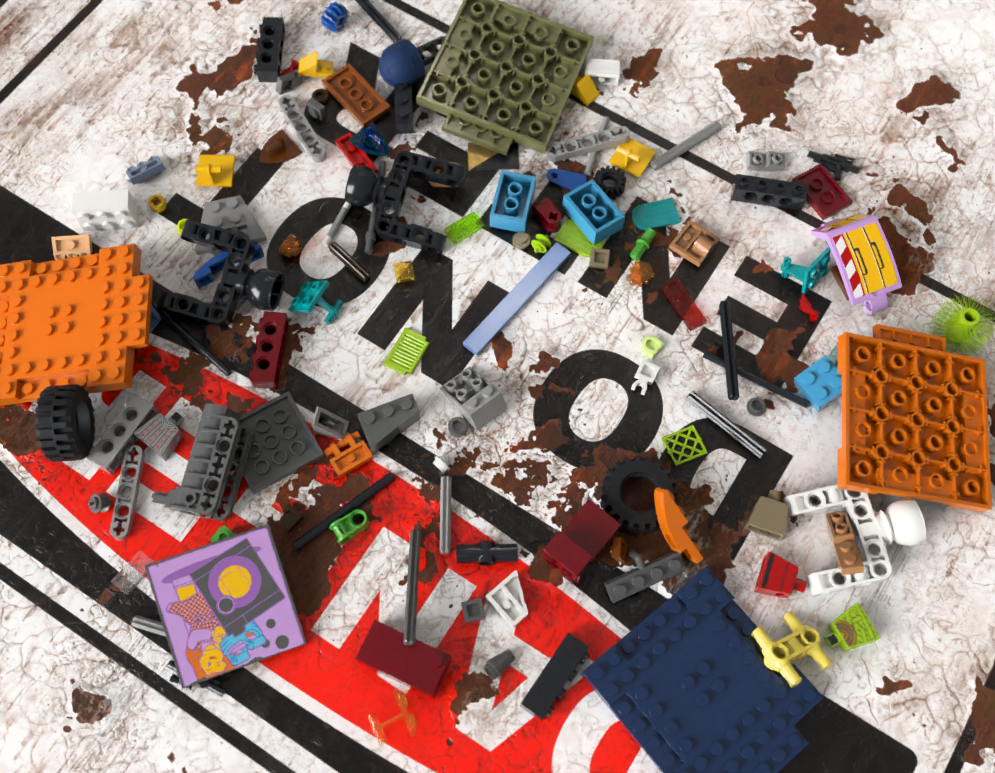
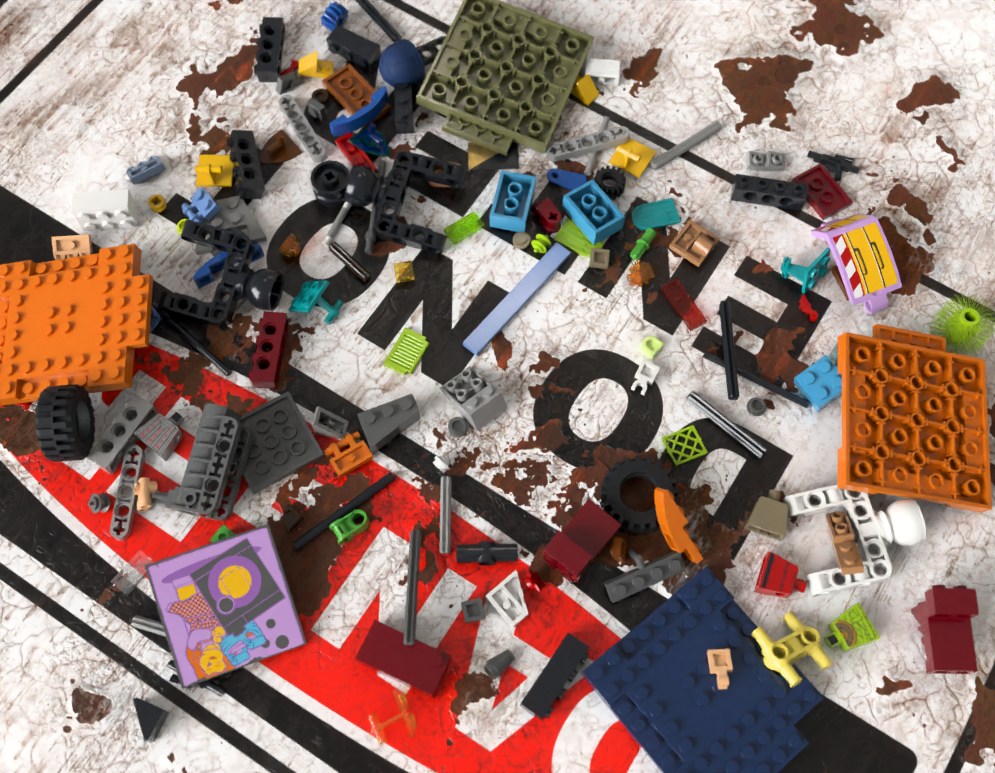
none -> black slope [133,698,170,743]
none -> light nougat plate [134,477,157,512]
none -> medium blue plate [181,186,221,223]
none -> black brick [227,130,265,199]
none -> black wheel [310,160,349,207]
none -> black brick [326,25,381,70]
none -> blue slope [329,86,388,136]
none -> red plate [525,569,546,593]
none -> light nougat plate [707,649,733,690]
none -> dark red brick [911,585,979,674]

